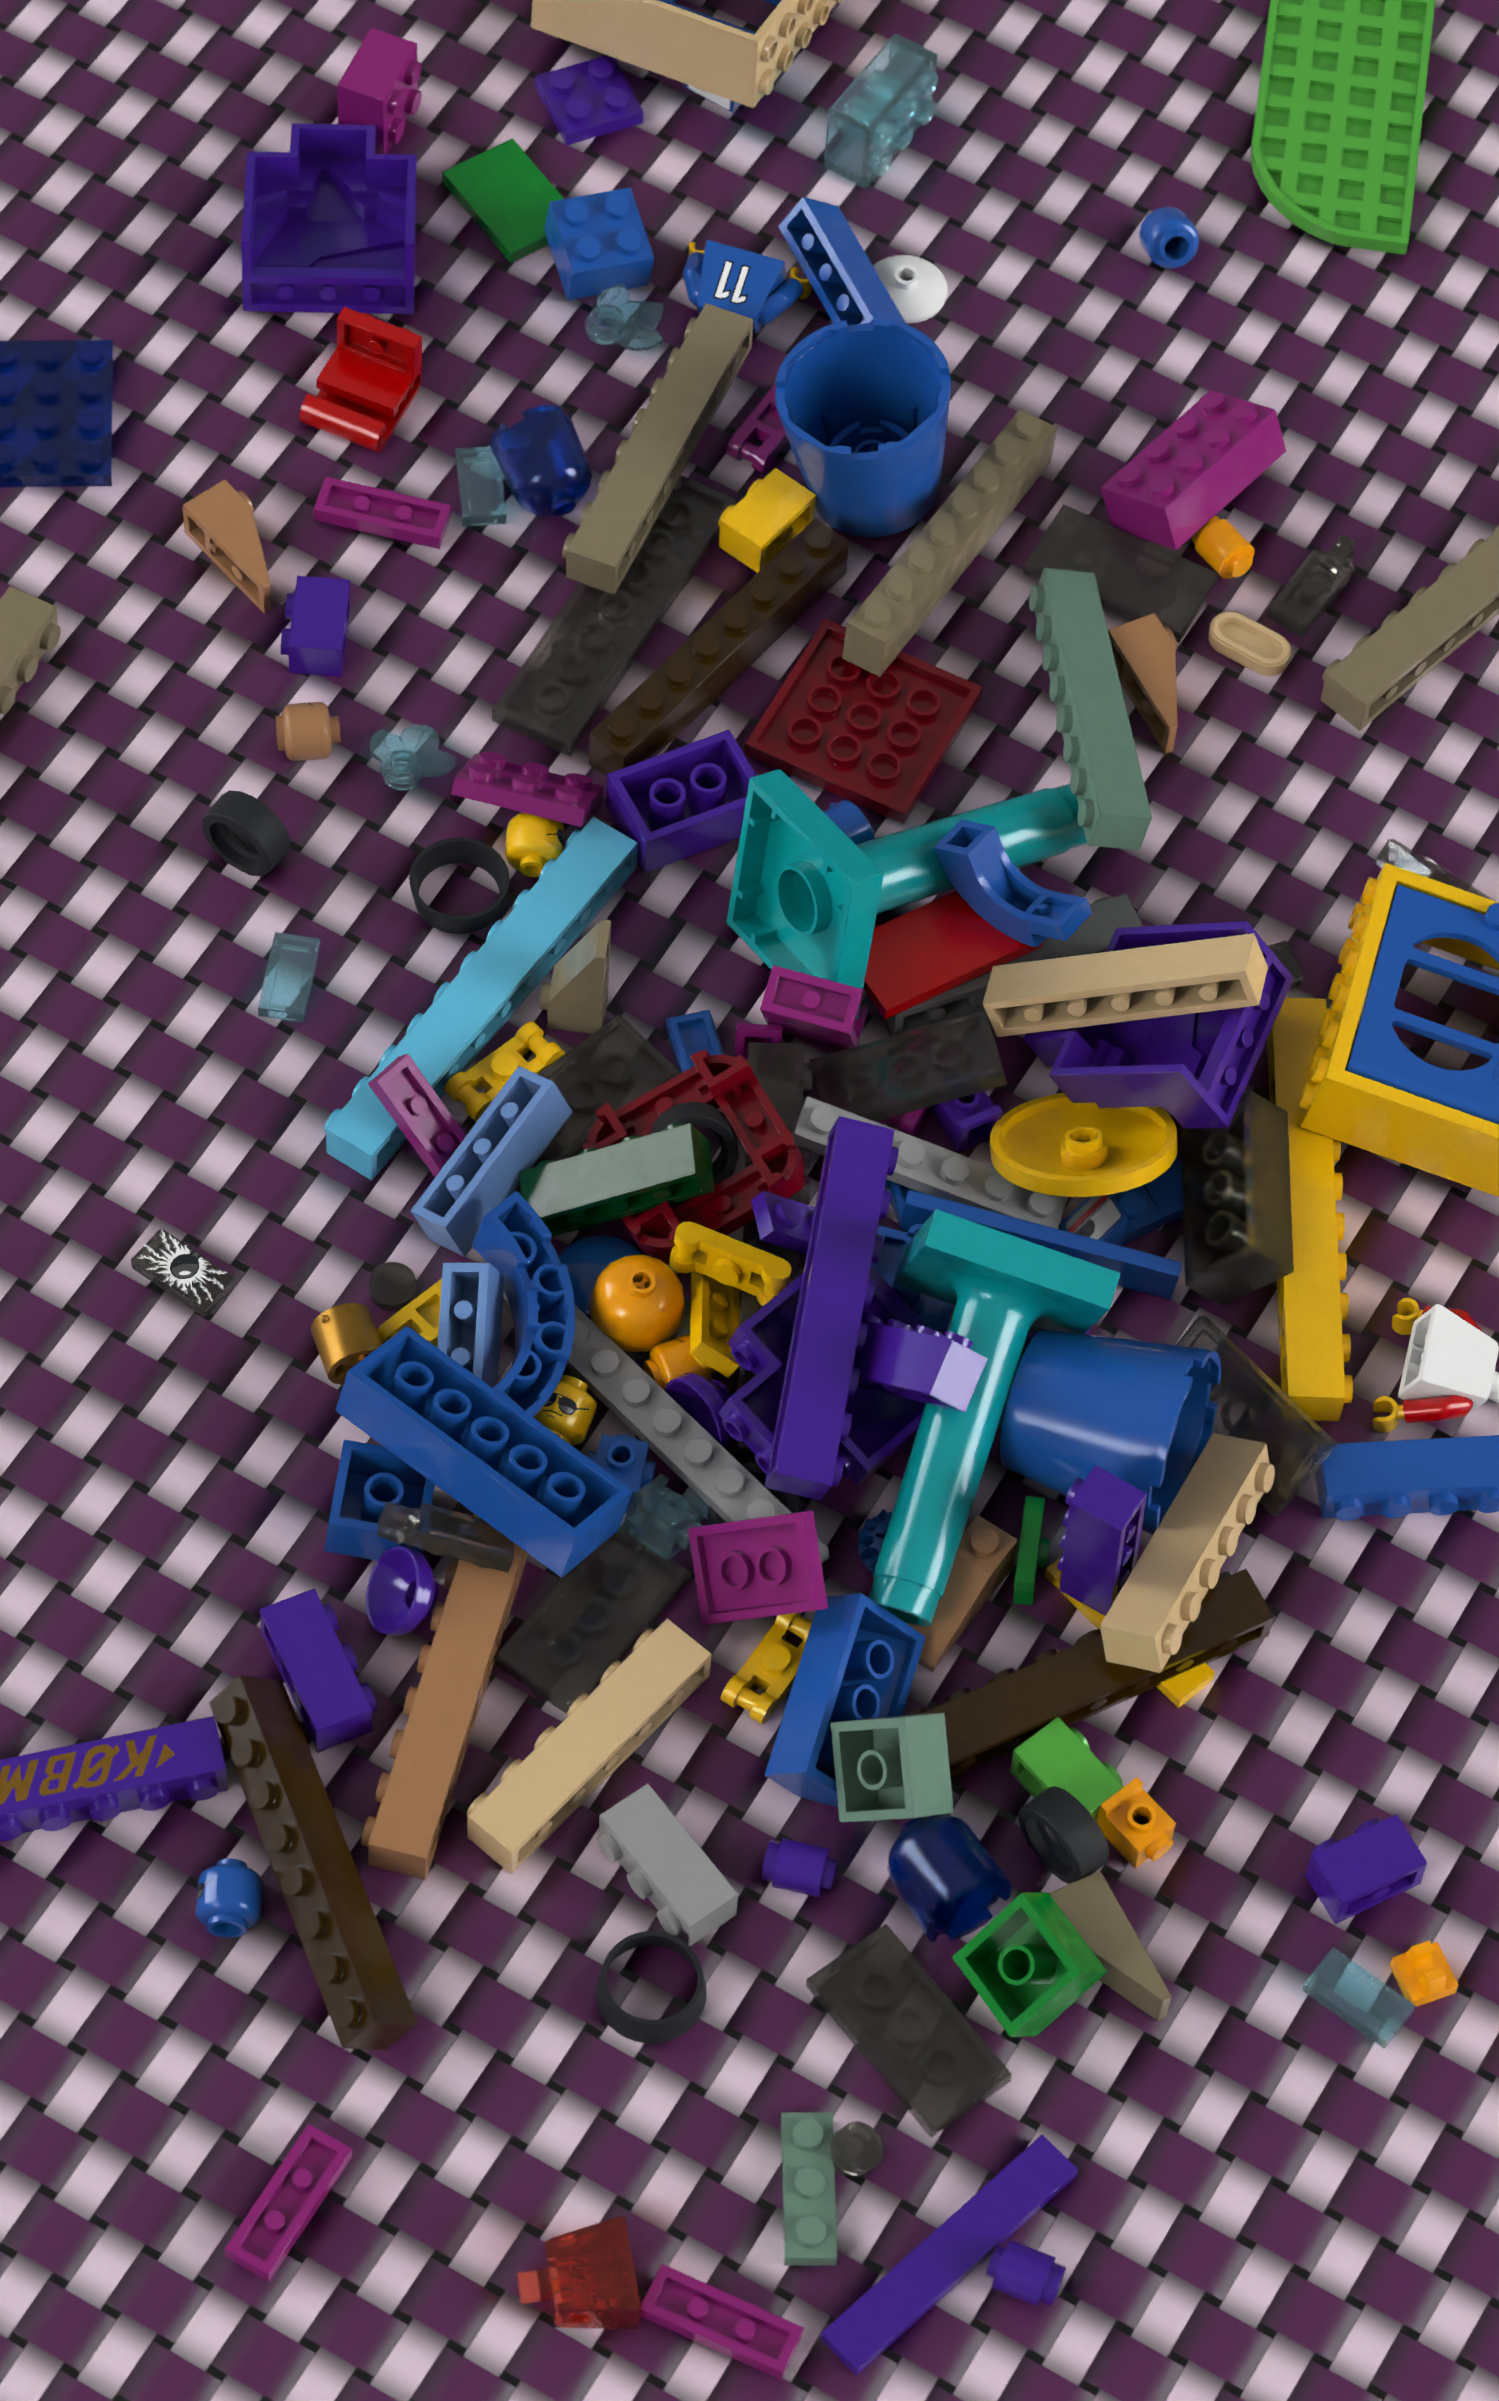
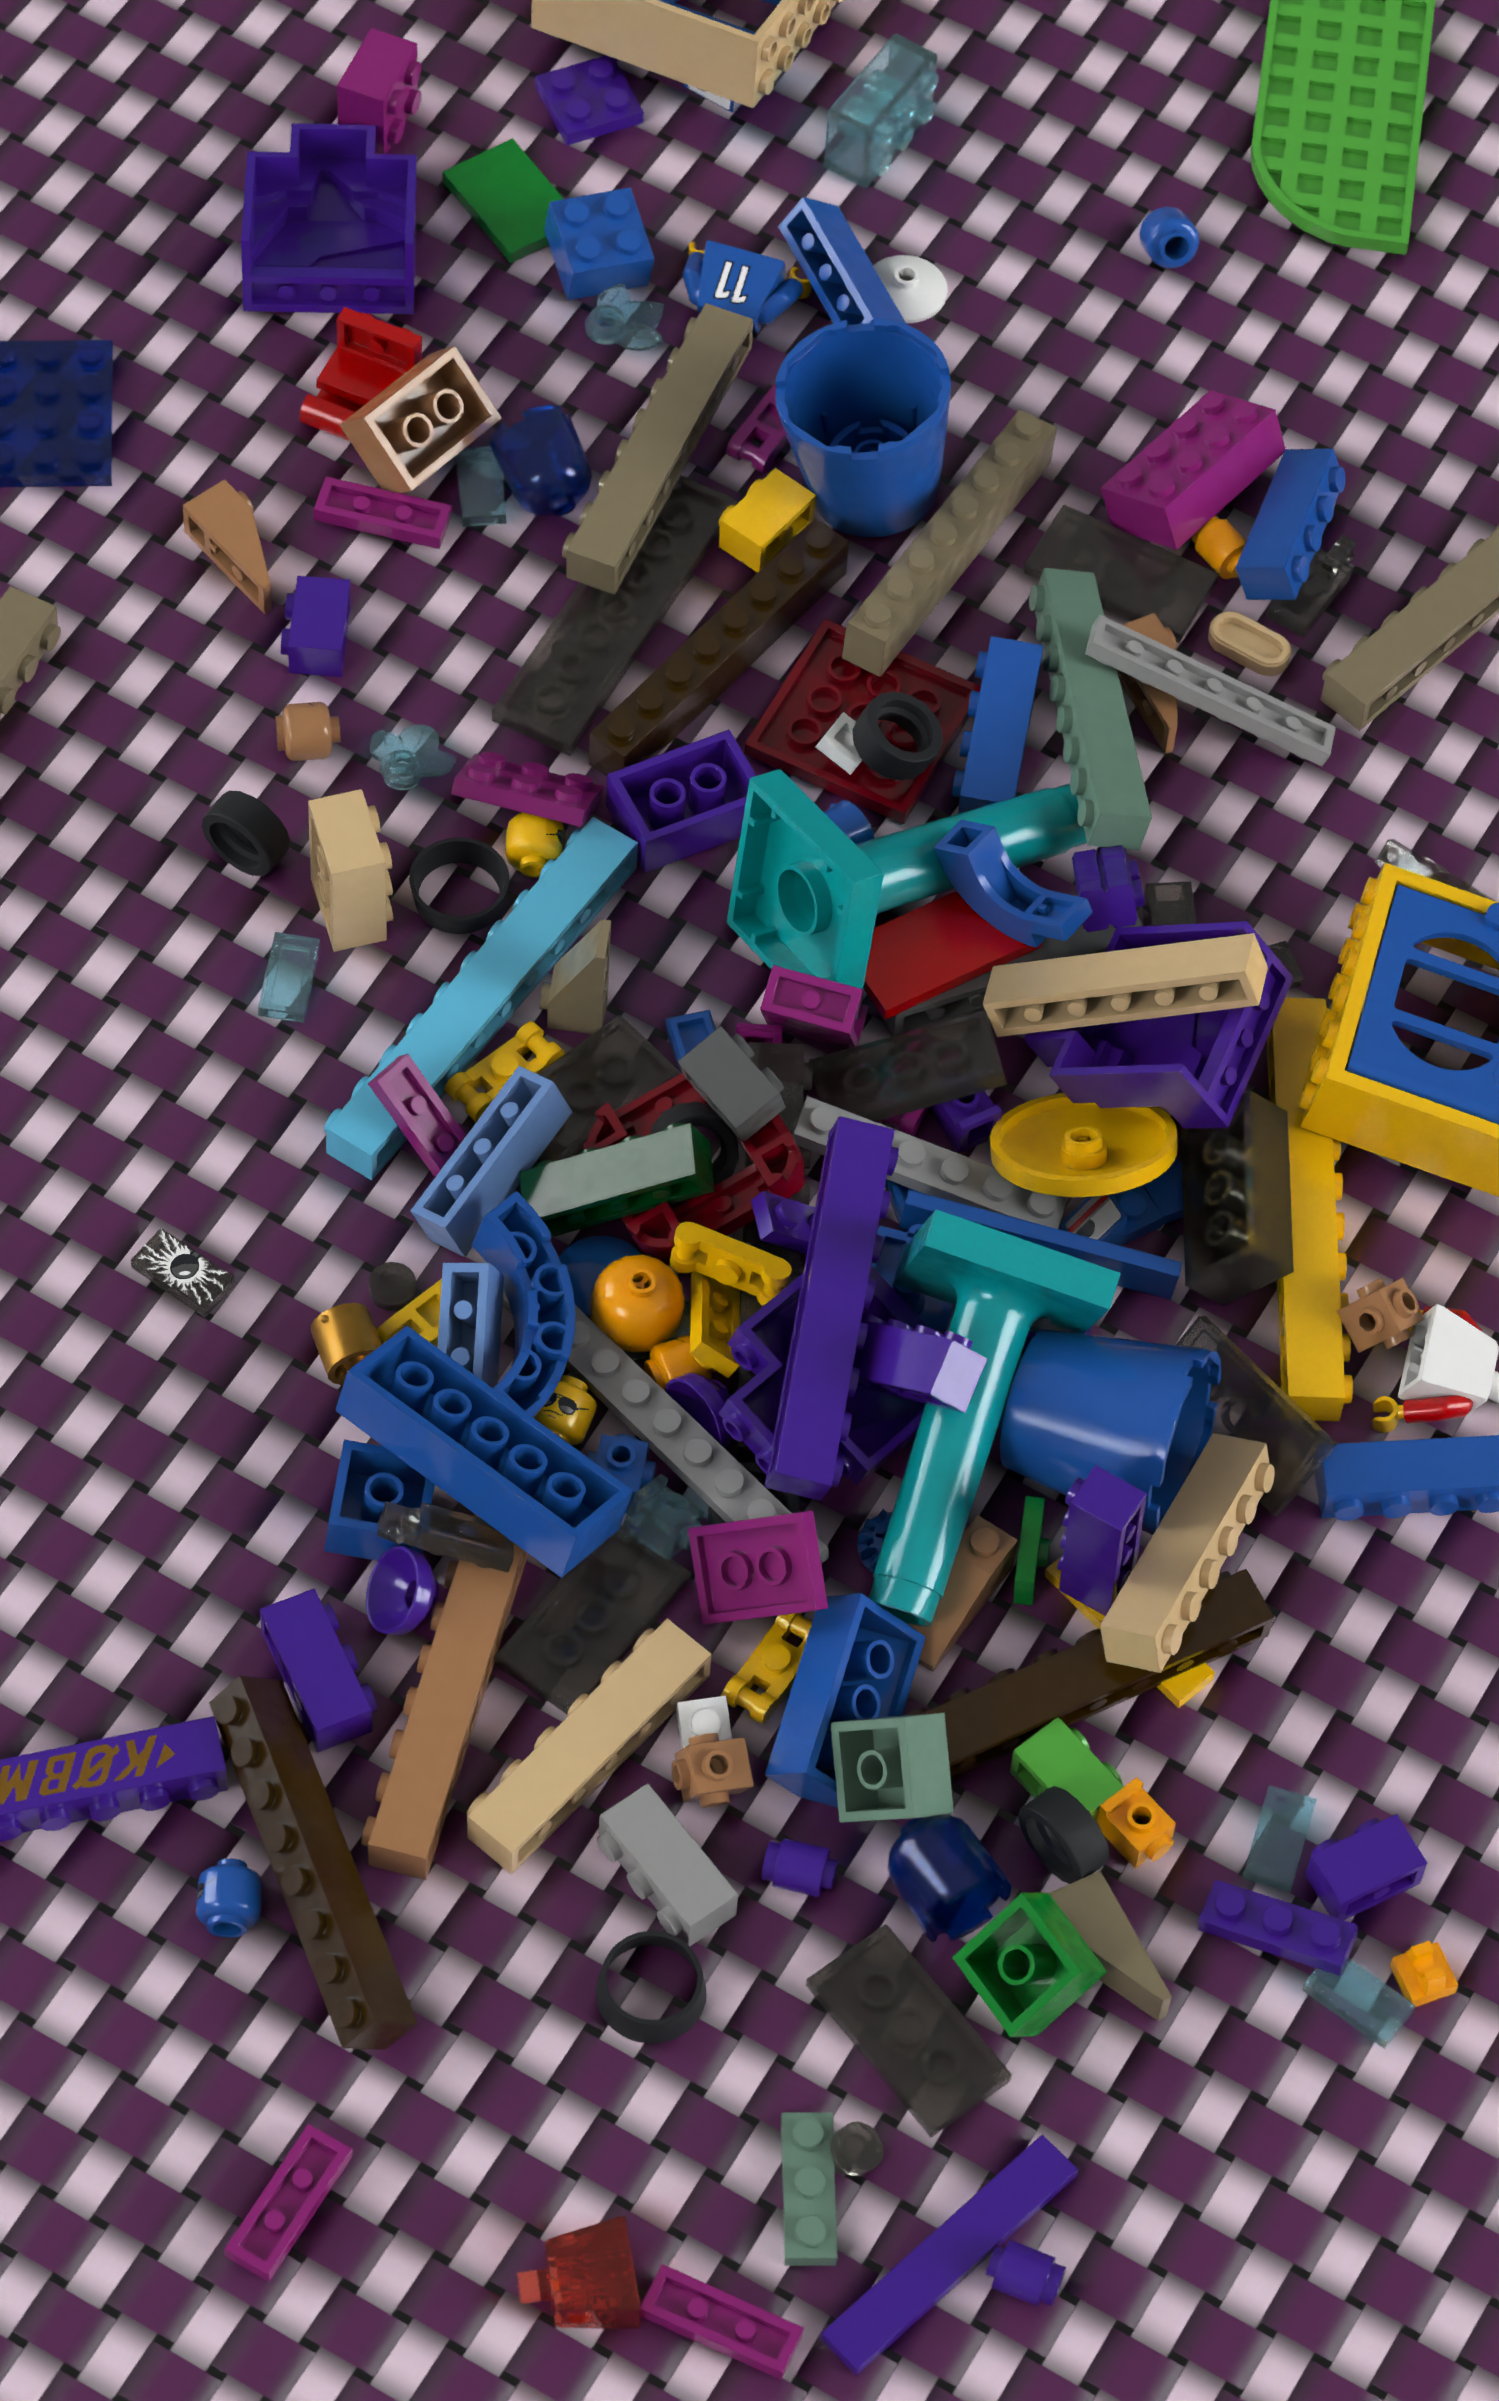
none -> tan brick [308,789,393,952]
none -> medium nougat brick [340,346,502,494]
none -> medium nougat brick [671,1733,754,1808]
none -> white plate [675,1696,732,1749]
none -> dark grey brick [677,1026,786,1143]
none -> white plate [816,712,862,775]
none -> black tyre [853,692,943,781]
none -> blue brick [952,636,1043,814]
none -> dark purple brick [1072,845,1145,932]
none -> light grey plate [1085,614,1336,767]
none -> clear smoke brick [1142,881,1197,926]
none -> dark purple plate [1198,1879,1358,1976]
none -> blue brick [1236,449,1346,600]
none -> clear light blue tile [1242,1785,1317,1892]
none -> medium nougat brick [1337,1277,1425,1353]

